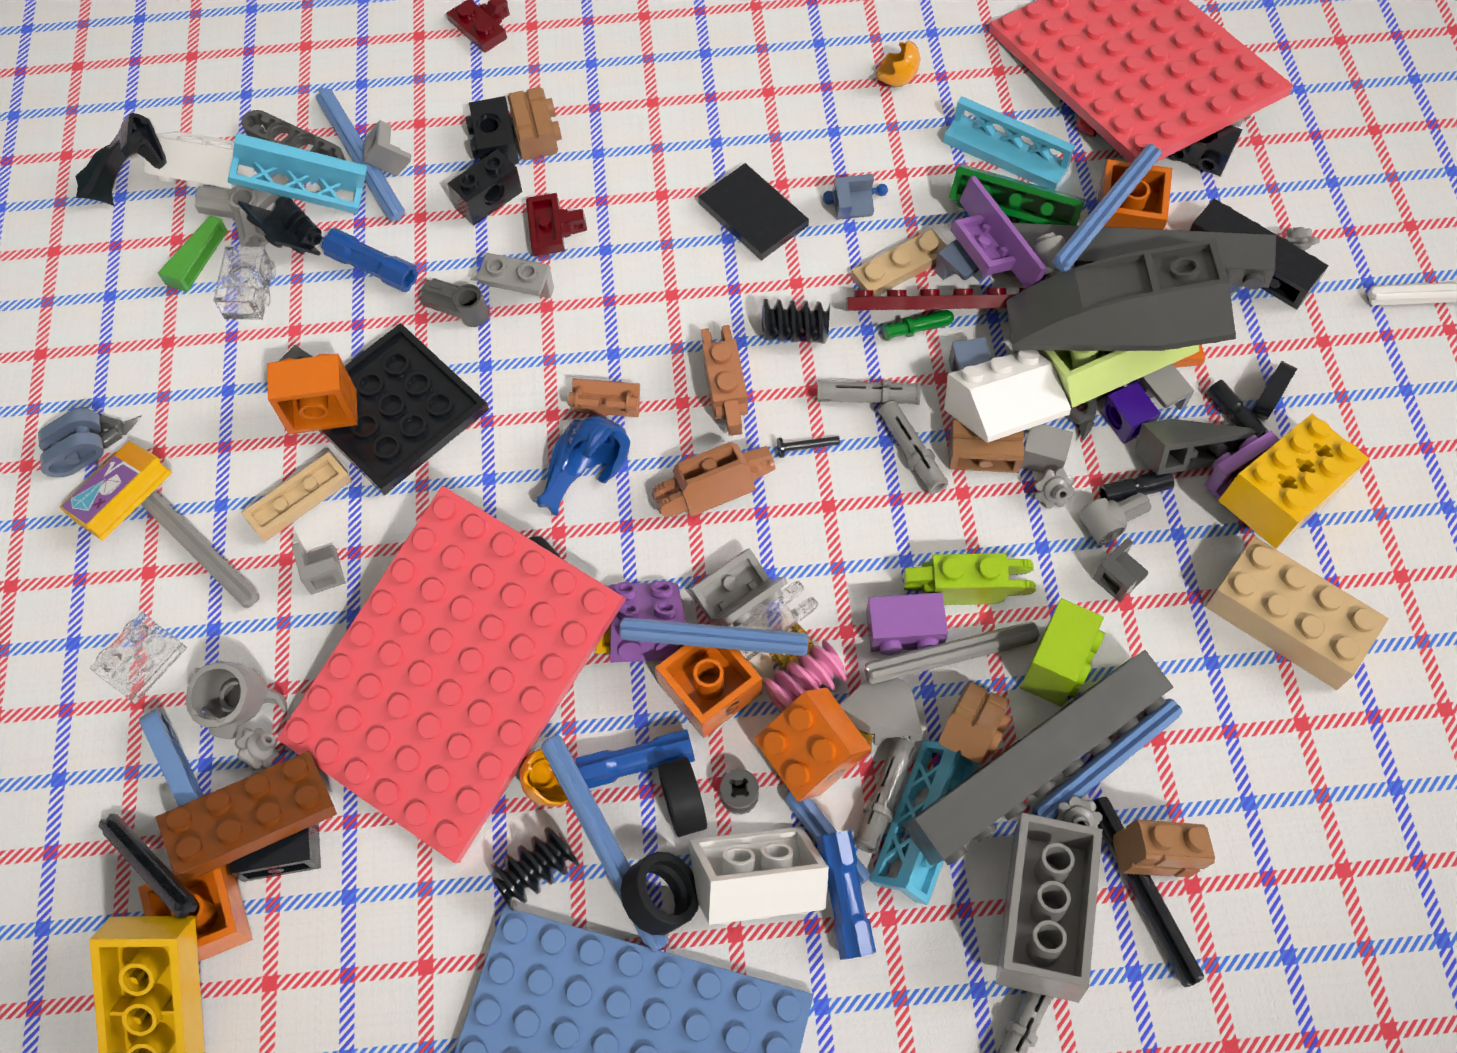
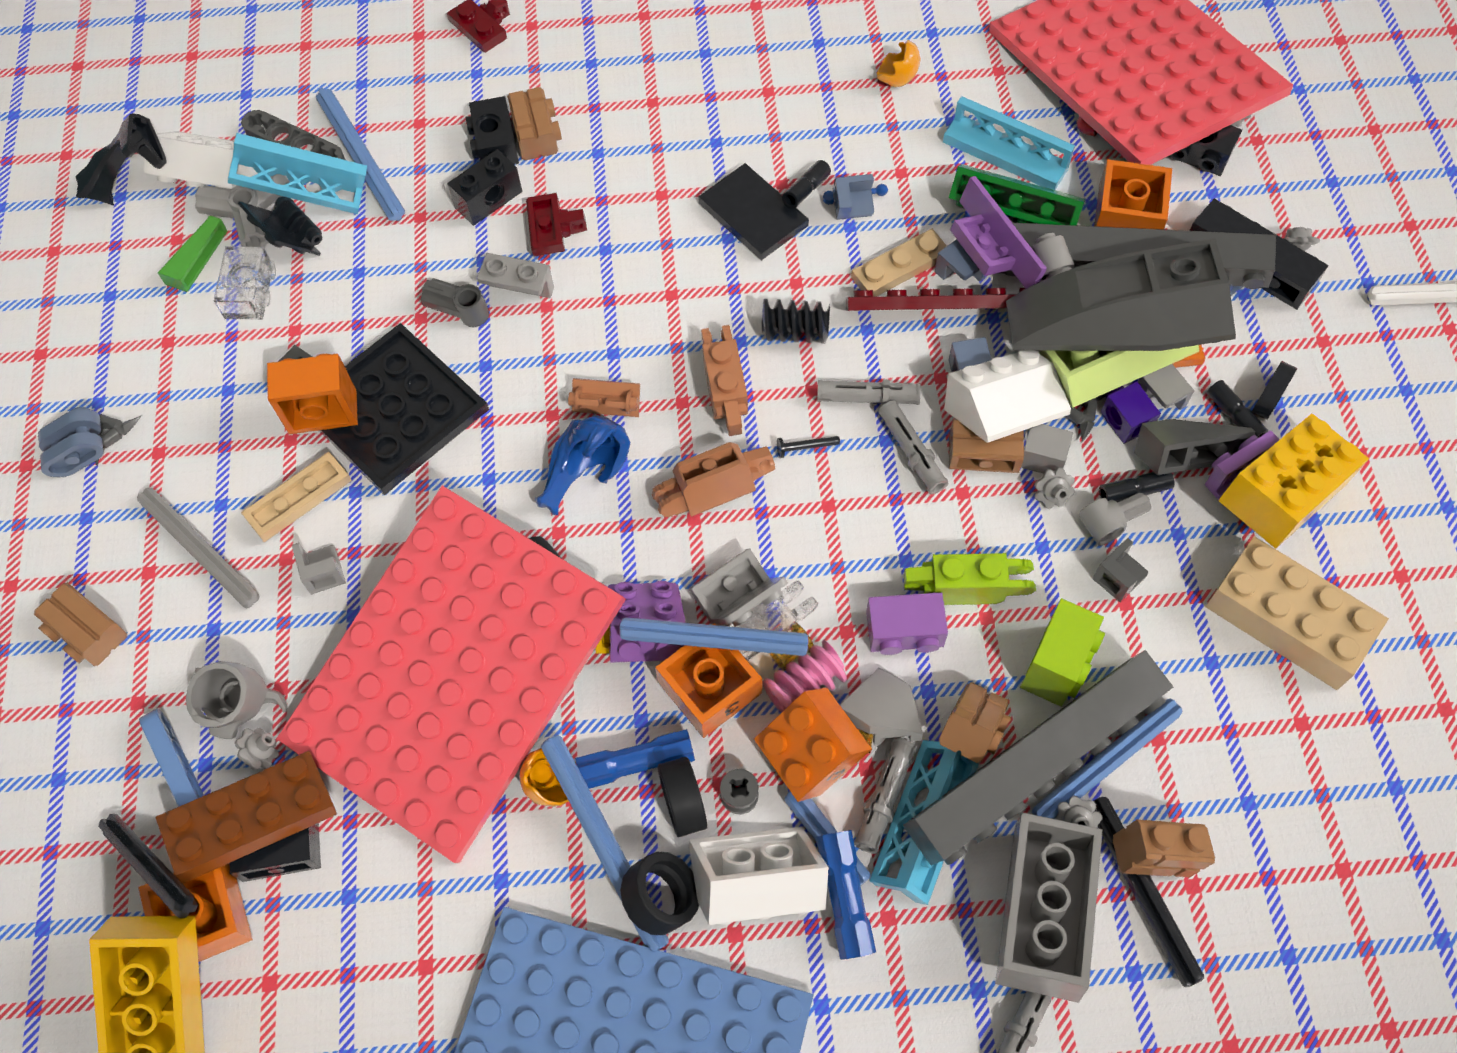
piece [59,440,173,541] -> none
clear bracket [90,612,187,704] -> none
blue axle [321,228,418,292] -> none
light grey panel [363,120,411,176] -> none
black piece [490,827,580,912] -> none
light grey axle [864,621,1040,684] -> none
green piece [882,310,954,341] -> none
medium blue axle [1052,144,1161,272] -> none
none -> medium nougat brick [34,582,127,666]
none -> black piece [782,160,831,209]

